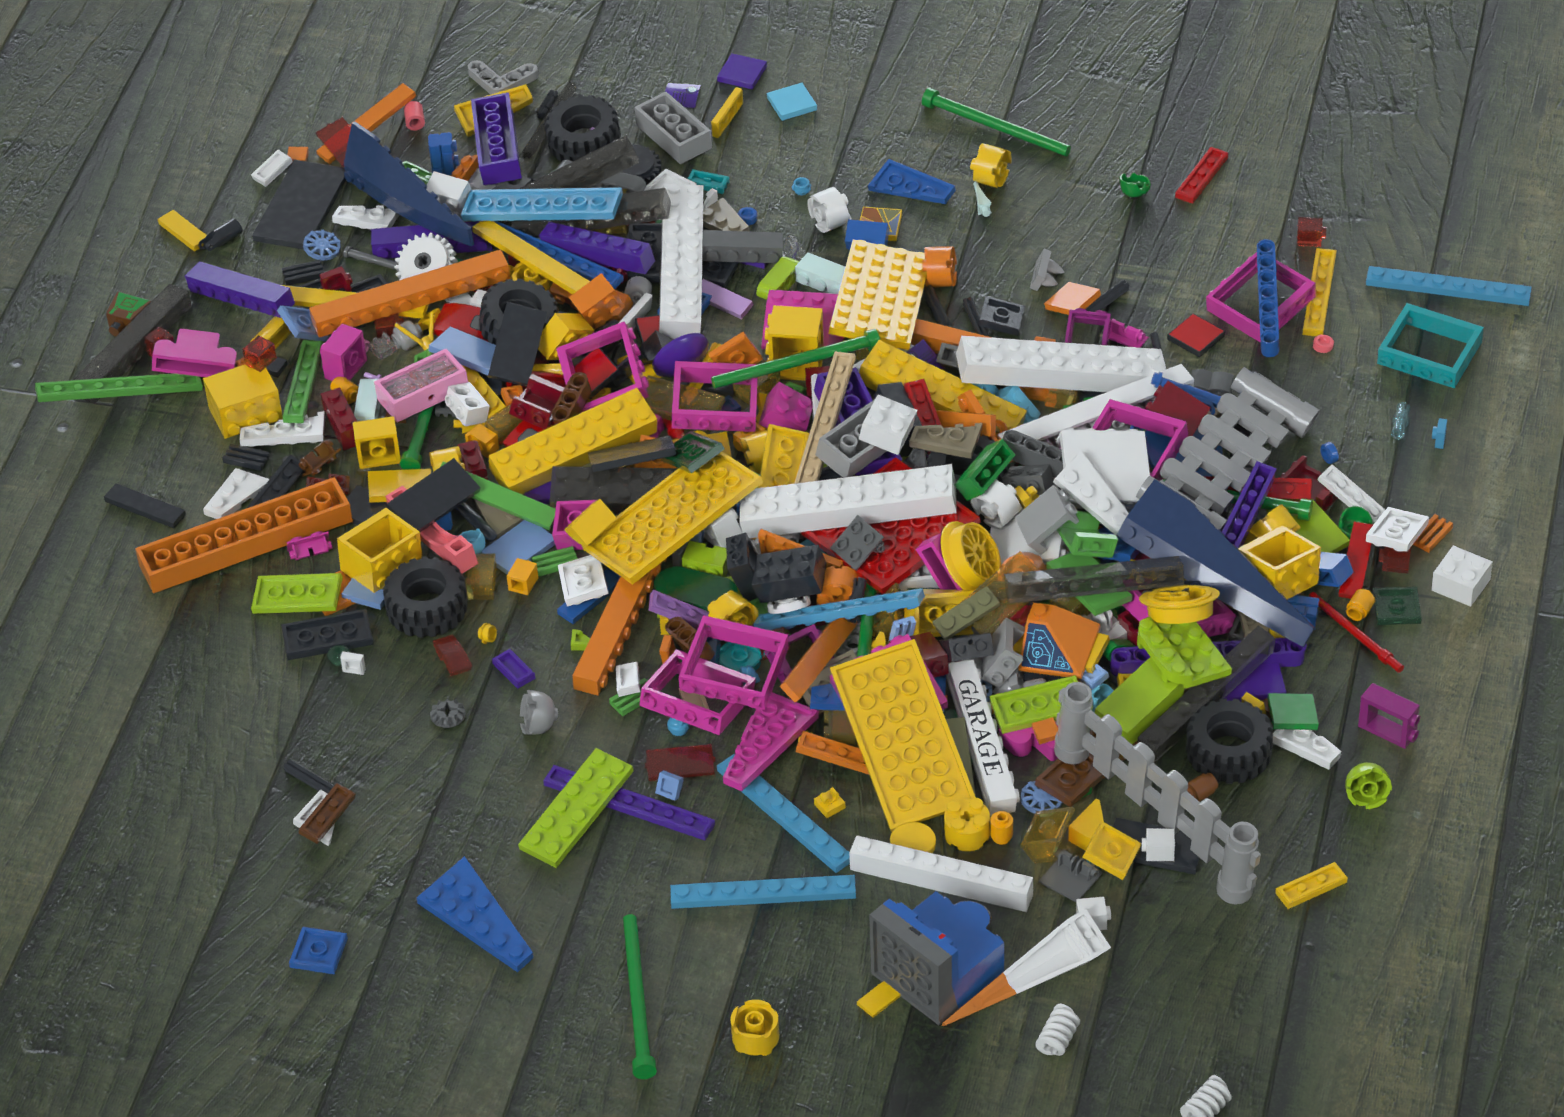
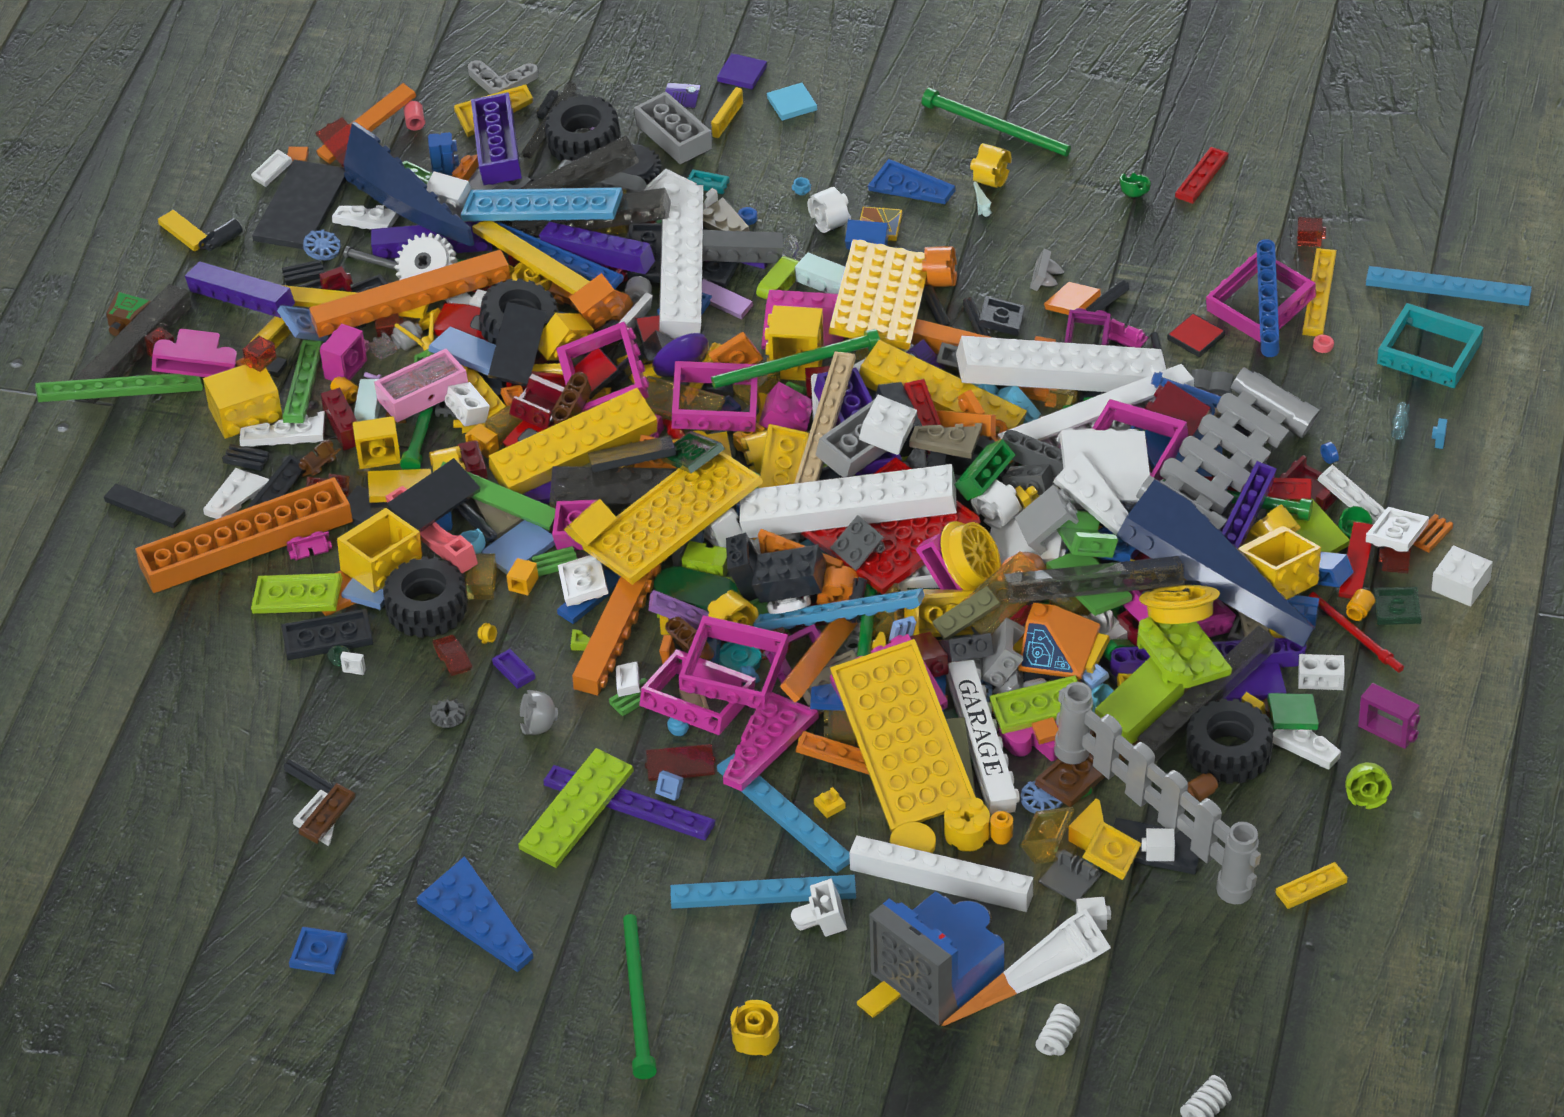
none -> white brick [791,879,847,937]
none -> white brick [1298,654,1344,690]

